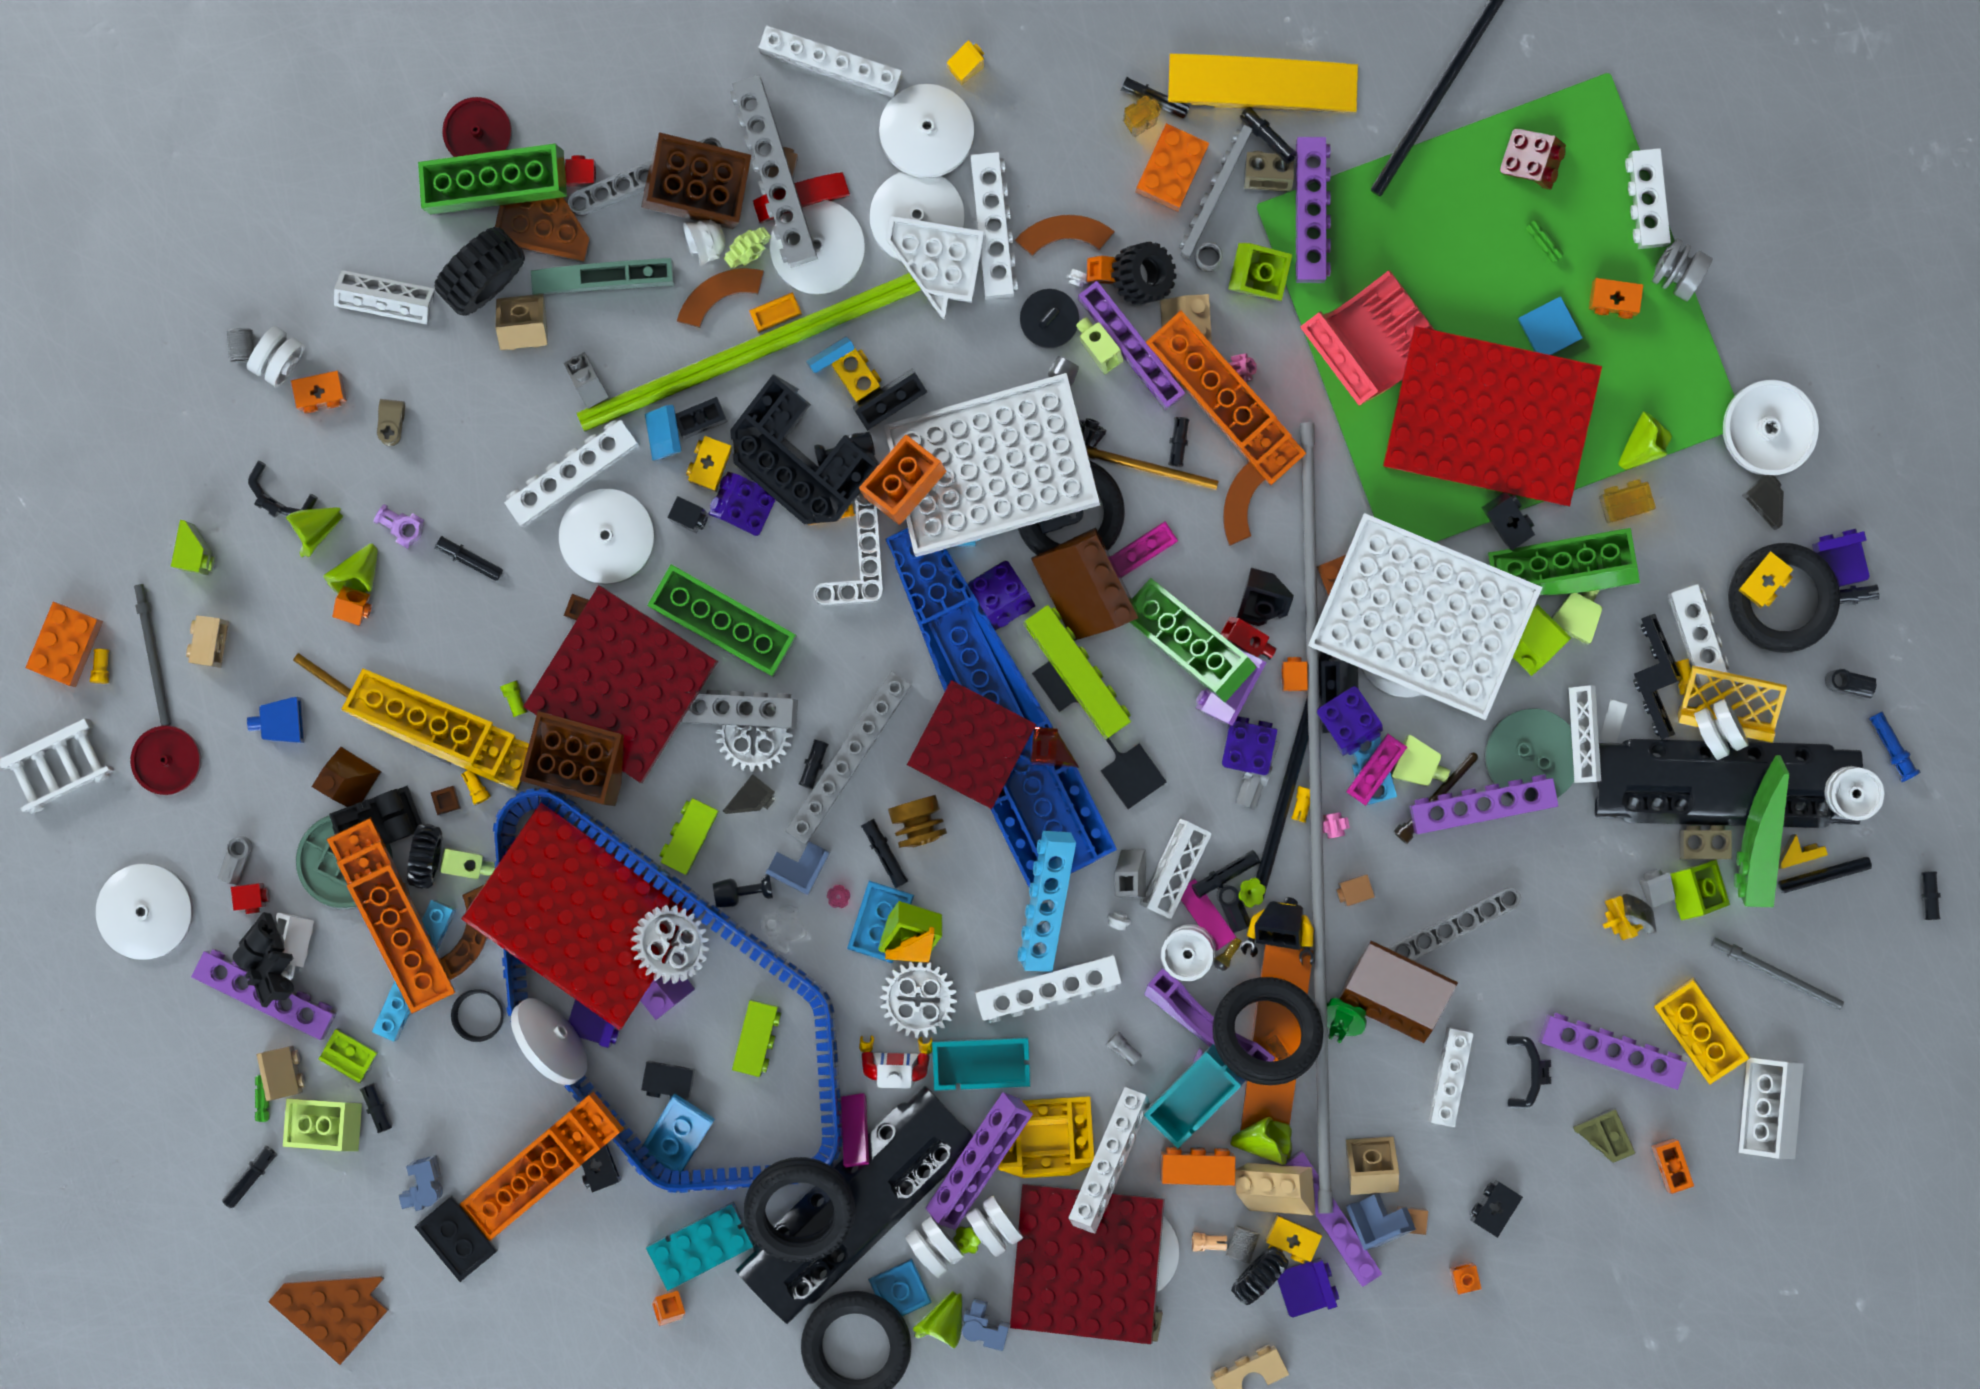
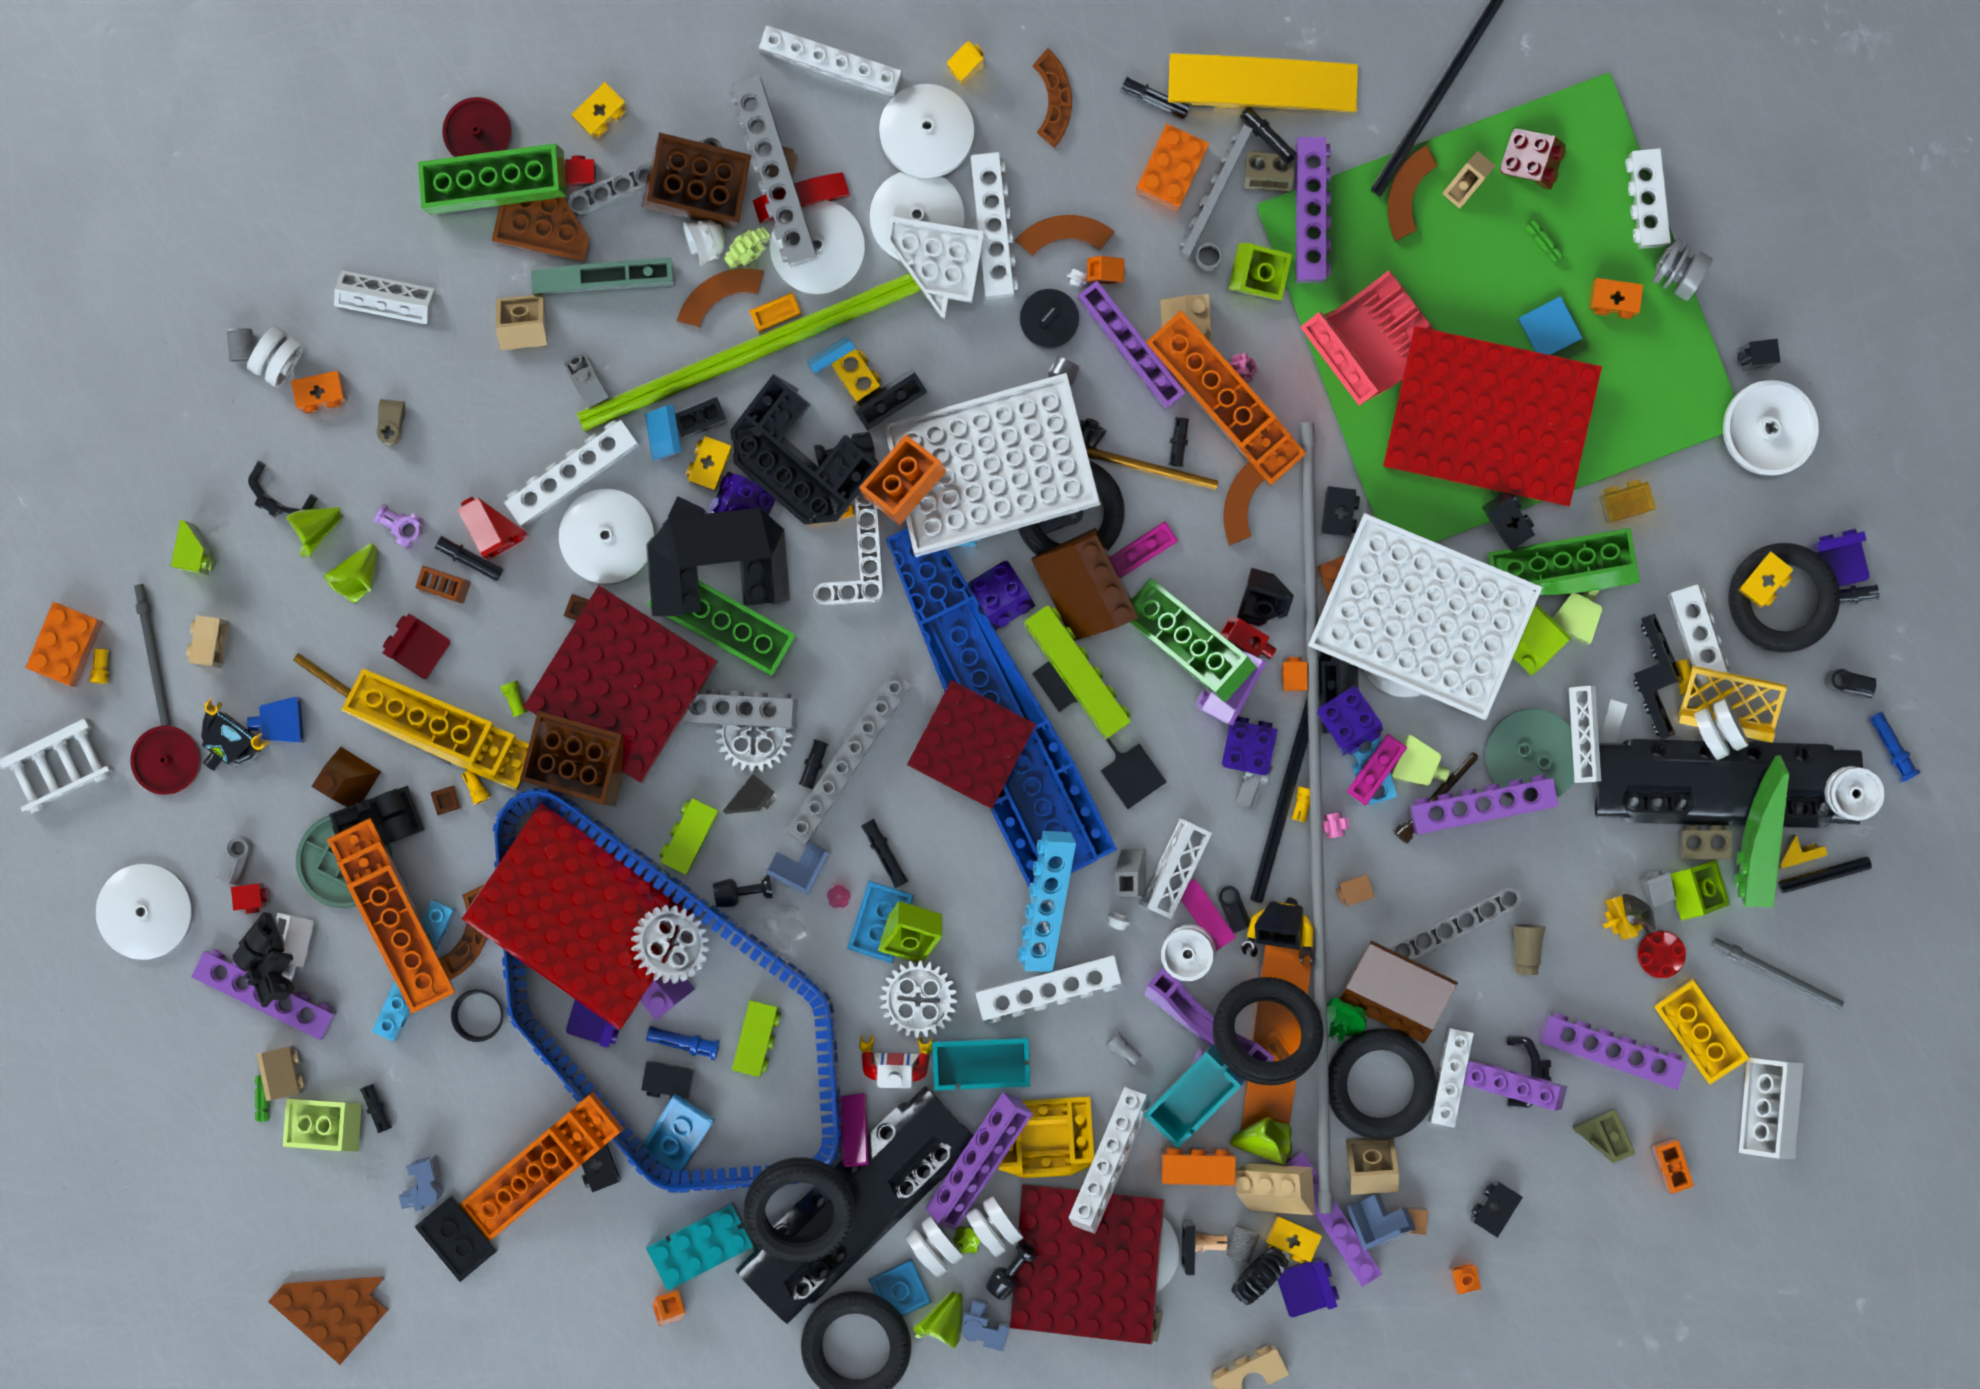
black axle [222,1146,277,1208] -> none
lime plate [318,1029,378,1083] -> none
orange brick [332,586,372,626] -> none
black gear [407,824,443,889] -> none
black tyre [434,227,525,316] -> none
yellowish green torso [439,847,495,879] -> none
white dish [511,998,588,1085] -> none
light orange tile [885,927,934,963] -> none
pearl gold wheel [888,795,947,848] -> none
clear red slope [1031,727,1080,768] -> none
yellowish green torso [1076,317,1123,375] -> none
black tyre [1111,242,1177,305] -> none
clear yellow brick [1123,96,1161,137] -> none
black pin [1192,850,1260,899] -> none
clear yellow piece [1214,938,1242,971] -> none
lime plant [1238,878,1266,908] -> none
lime hat [1618,411,1672,470] -> none
clear smoke slope [1742,474,1784,530] -> none
black pin [1921,871,1941,920] -> none
none -> black torso [201,698,270,771]
none -> dark red bracket [382,614,451,679]
none -> dark orange slope [415,565,471,604]
none -> slope [457,497,530,561]
none -> yellow brick [571,82,627,139]
none -> black slope [646,508,790,616]
none -> blue pin [646,1026,720,1061]
none -> black piece [986,1241,1038,1300]
none -> dark orange tile [1032,48,1072,149]
none -> black tile [1181,1219,1195,1275]
none -> black brick [1321,486,1360,539]
none -> black tyre [1328,1029,1436,1140]
none -> dark orange tile [1387,145,1437,241]
none -> tan slope [1442,151,1496,209]
none -> medium lavender brick [1464,1060,1568,1111]
none -> dark tan plant [1512,924,1546,975]
none -> red dish [1638,930,1686,978]
none -> black brick [1737,338,1781,371]

